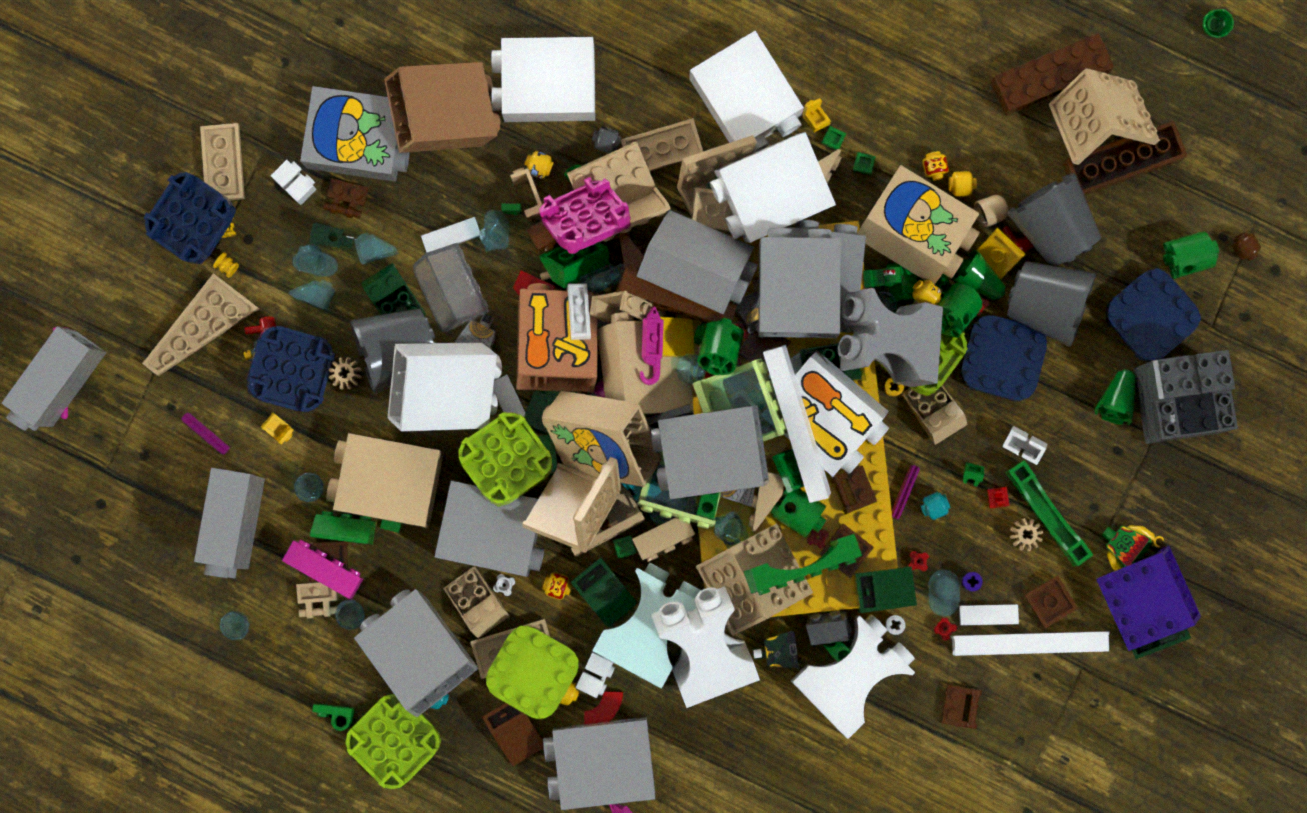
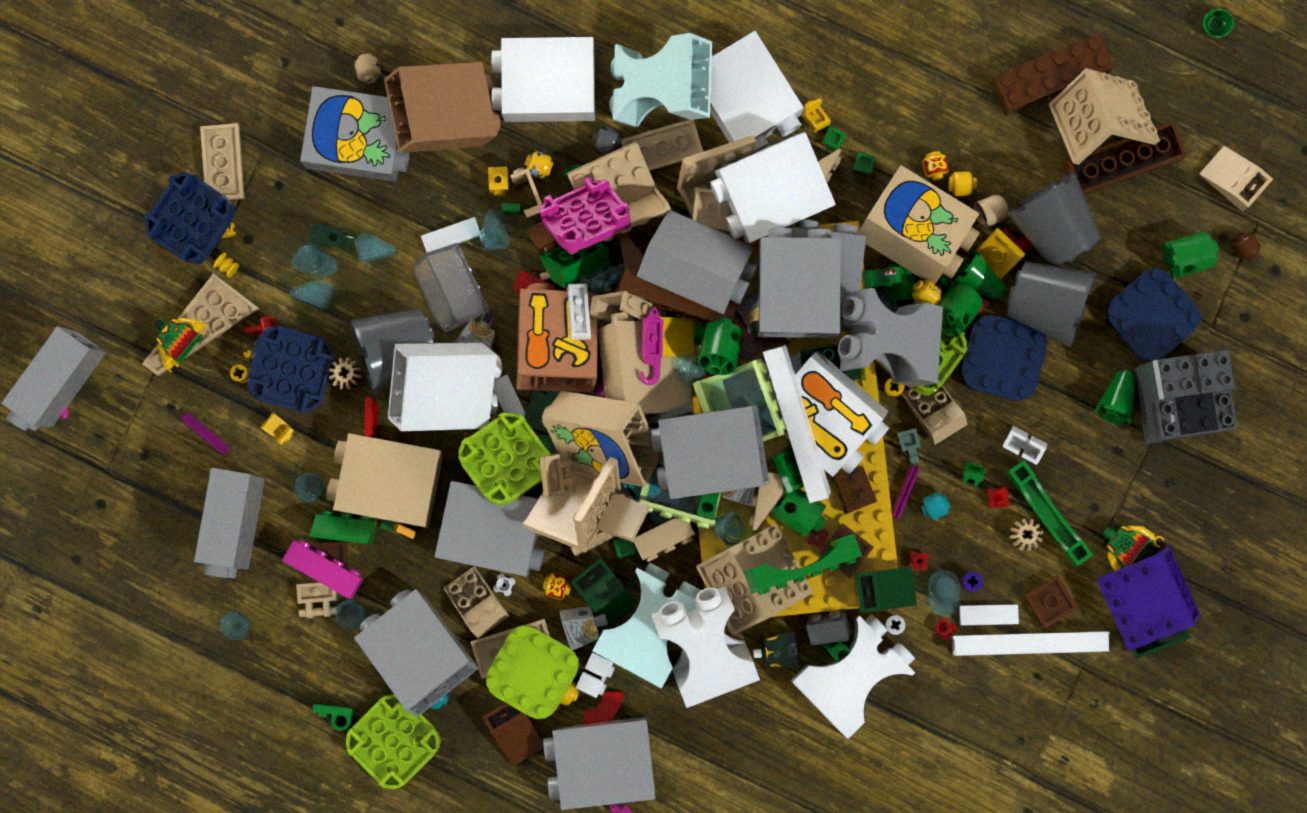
white piece [271,160,317,205] -> none
reddish brown plate [323,178,369,219] -> none
dark green slope [361,263,426,315] -> none
reddish brown plate [941,685,982,729] -> none
none -> torso [153,317,209,373]
none -> yellow bush [230,364,249,383]
none -> tan head [355,54,381,83]
none -> red tile [365,397,378,439]
none -> light orange tile [392,523,416,539]
none -> yellow brick [488,167,509,196]
none -> tan plate [540,452,574,497]
none -> light grey torso [559,606,608,650]
none -> tan tile [596,493,650,542]
none -> light aqua brick [609,33,712,127]
none -> sand green plate [897,428,921,464]
none -> tan slope [1199,146,1273,212]

